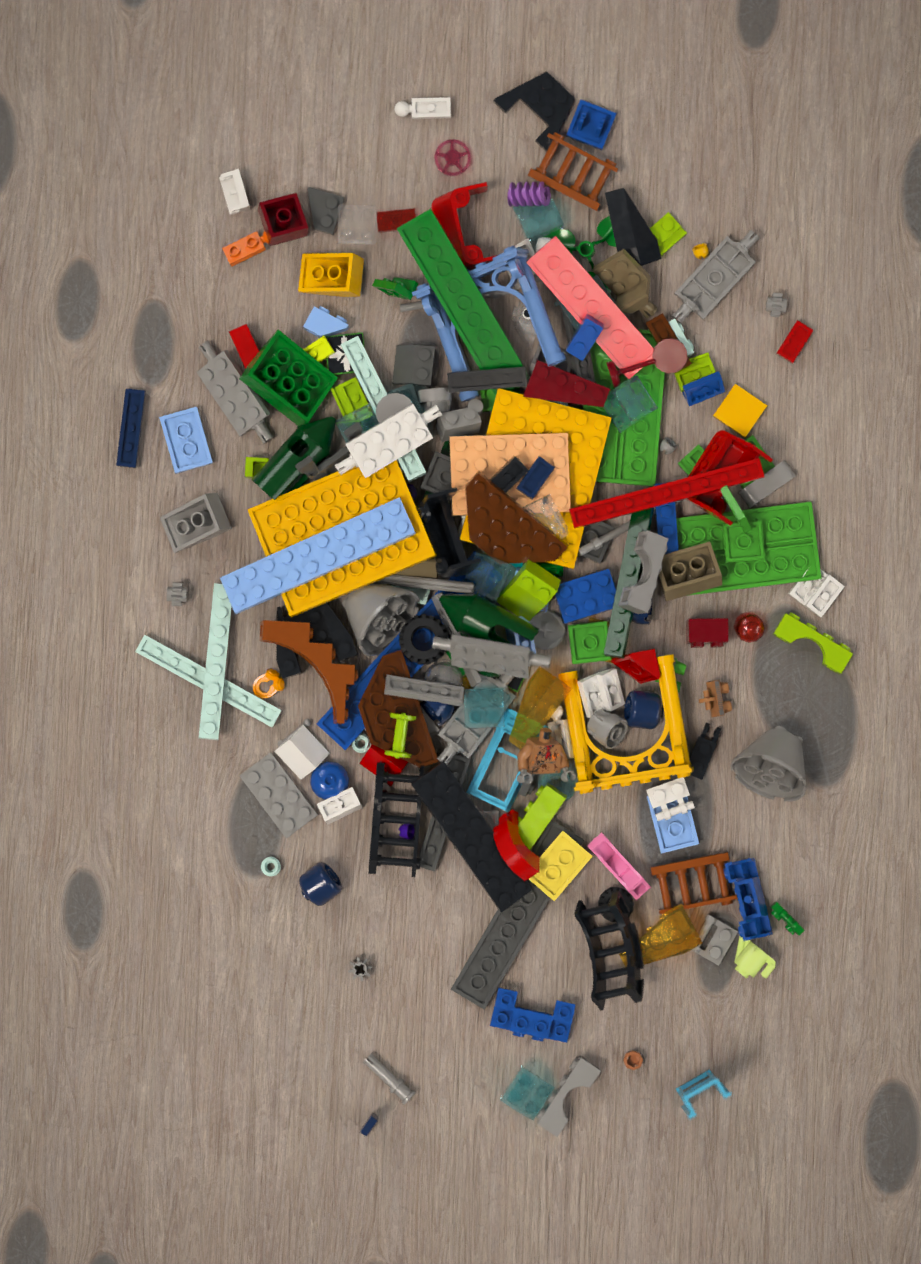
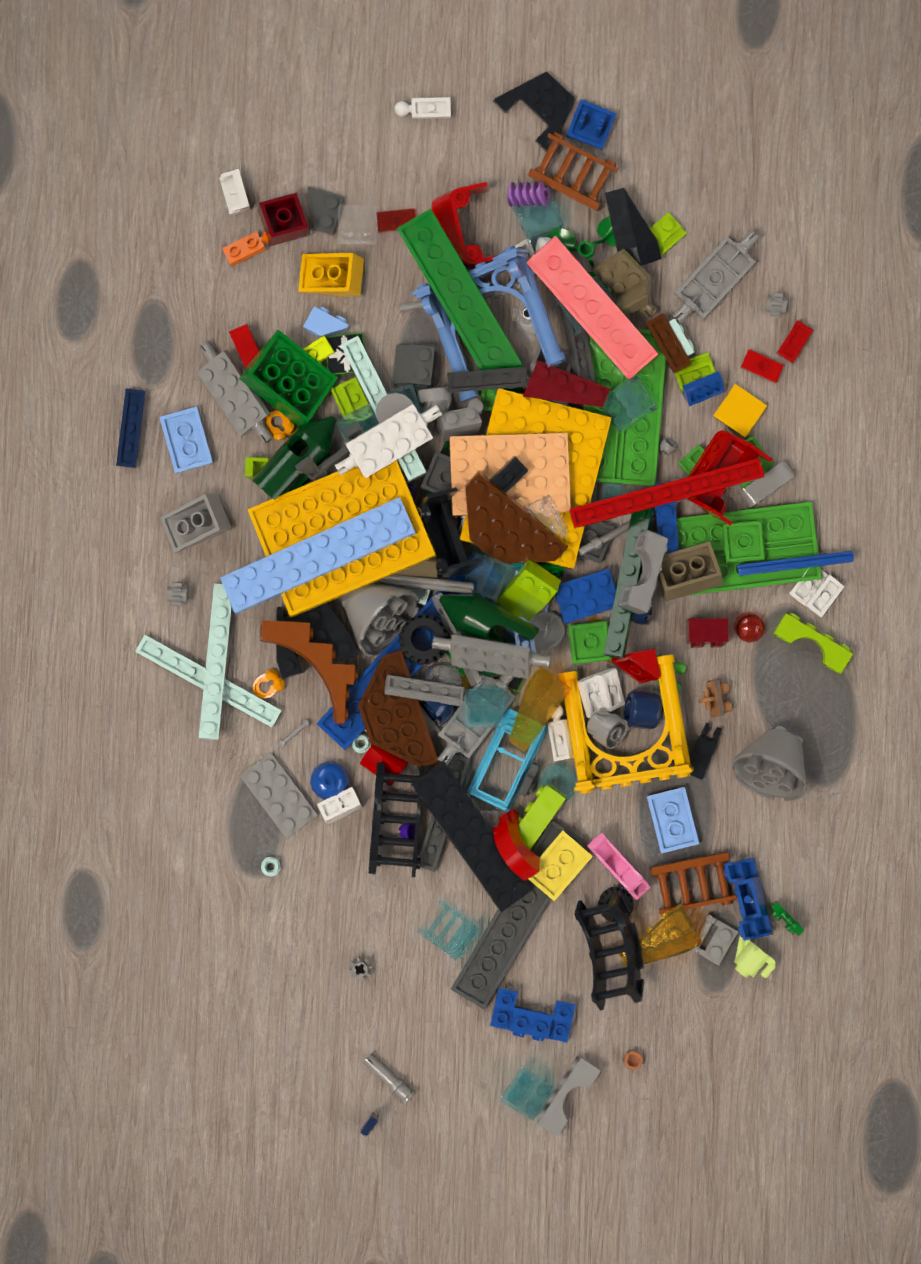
white slope [274,725,329,779] -> none
dark blue head [299,862,342,906] -> none
green bracket [372,277,418,300] -> none
lime hose [385,713,416,759] -> none
clear pink wheel [434,139,471,176] -> none
dark blue tile [516,456,555,500] -> none
medium nougat torso [517,728,576,784] -> none
blue brick [566,314,604,361] -> none
piece [606,338,687,388] -> none
white plate [646,777,695,821] -> none
medium azure piece [676,1069,732,1119] -> none
yellow hinge [692,243,709,259] -> none
bright green tile [720,485,751,533] -> none
none -> light orange piece [265,410,295,440]
none -> clear light blue plate [418,900,479,961]
none -> clear light blue plate [602,483,623,500]
none -> blue axle [737,551,854,576]
none -> red plate [740,349,784,384]

